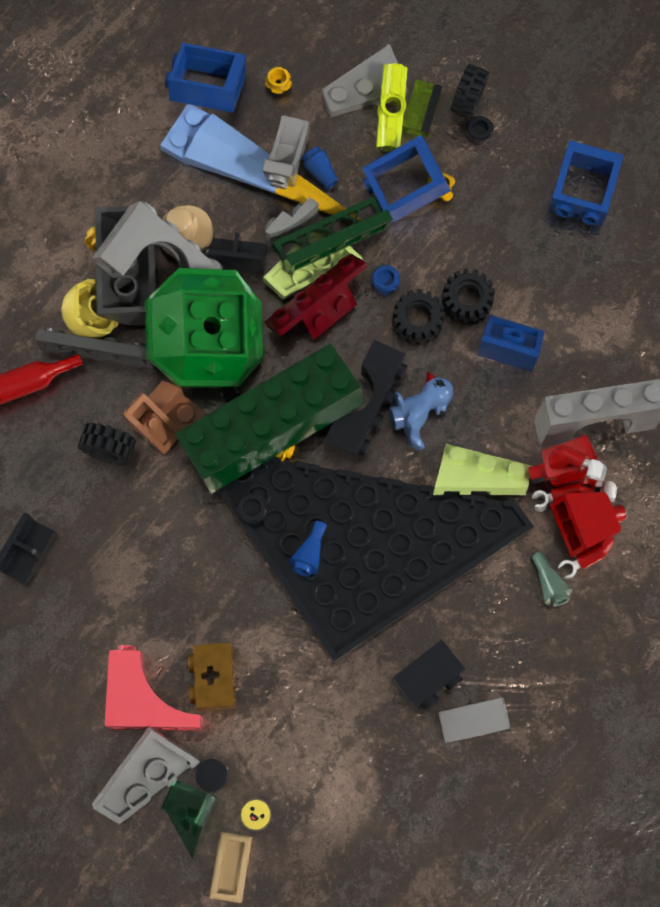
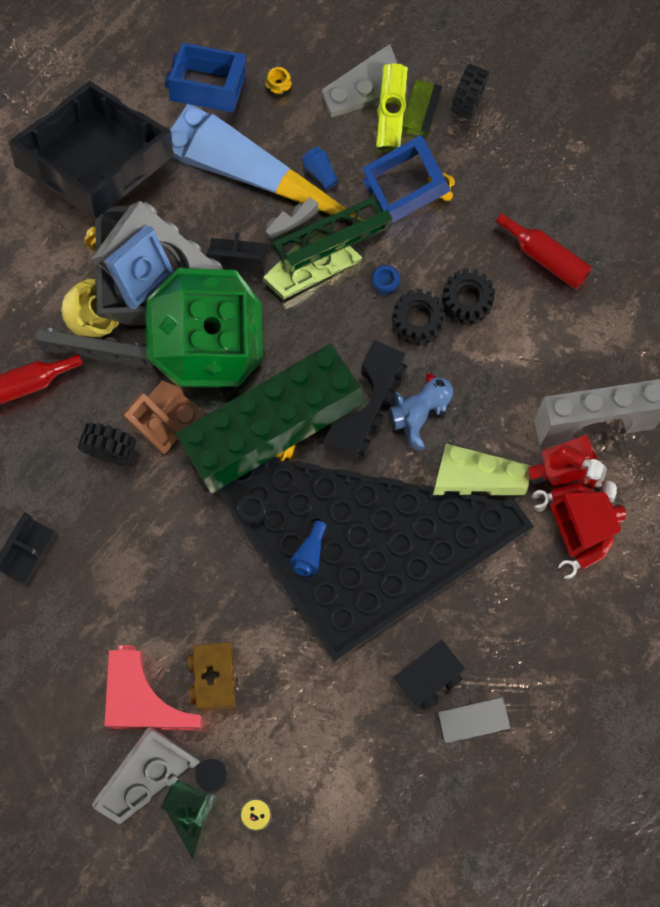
tan plate [162,205,214,257] -> none
tan tile [209,832,253,903] -> none
light grey arch [262,115,310,189] -> none
dark red bracket [264,254,367,339] -> none
black tile [465,116,494,145] -> none
blue slope [477,314,545,372] -> none
sand green cone [532,552,572,607] -> none
blue window [548,140,623,226] -> none
none -> black tile [9,81,174,219]
none -> medium blue tile [104,225,174,310]
none -> red piece [495,213,593,290]

